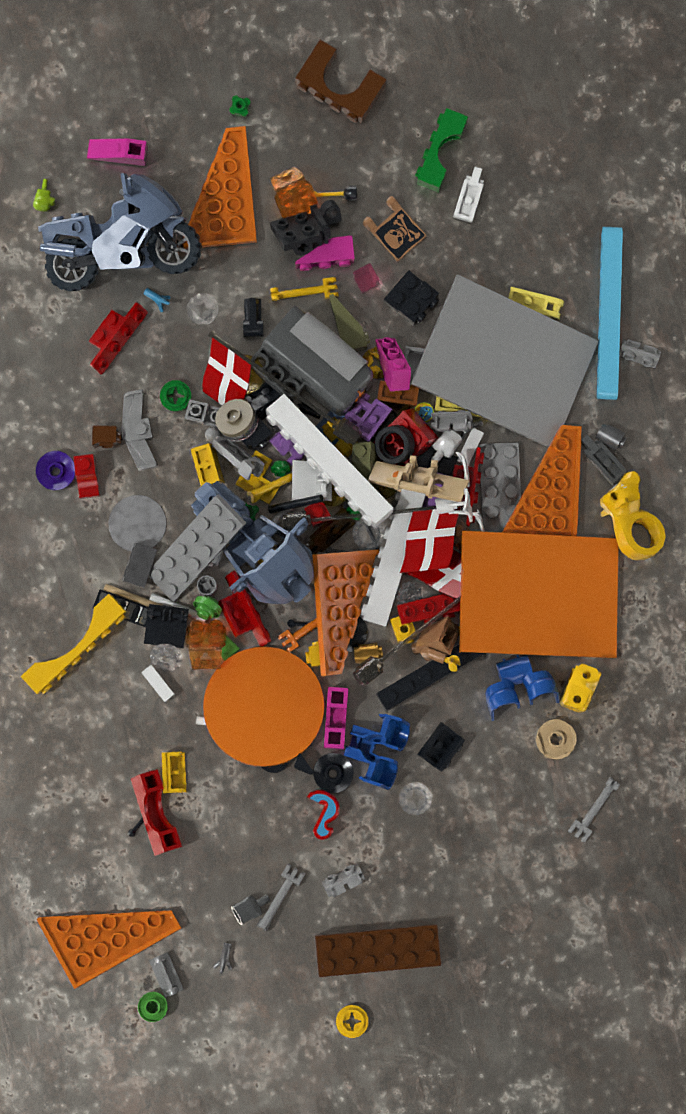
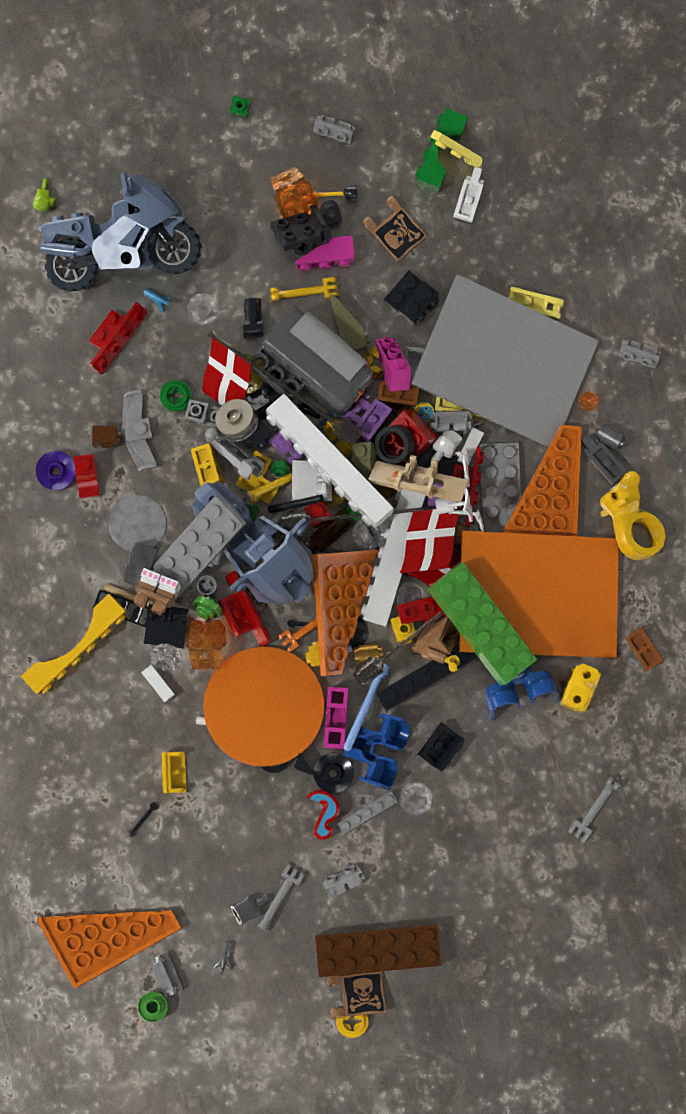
dark pink slope [87,138,148,166] -> none
red arch [131,769,182,856] -> none
orange wing [183,126,257,249] -> none
bright green tile [220,635,240,661] -> none
reddish brown arch [295,40,387,124] -> none
clear pink panel [353,263,380,294] -> none
tan plate [536,719,577,760] -> none
medium azure beam [597,227,623,400] -> none
none -> medium nougat hips [134,568,181,616]
none -> light grey hinge [313,114,355,144]
none -> flag [326,972,386,1019]
none -> light grey piece [337,791,398,835]
none -> light blue piece [344,662,391,751]
none -> bright green brick [427,562,537,686]
none -> light yellow plate [430,130,482,167]
none -> clear orange plate [579,391,598,410]
none -> dark orange hinge [625,627,664,672]

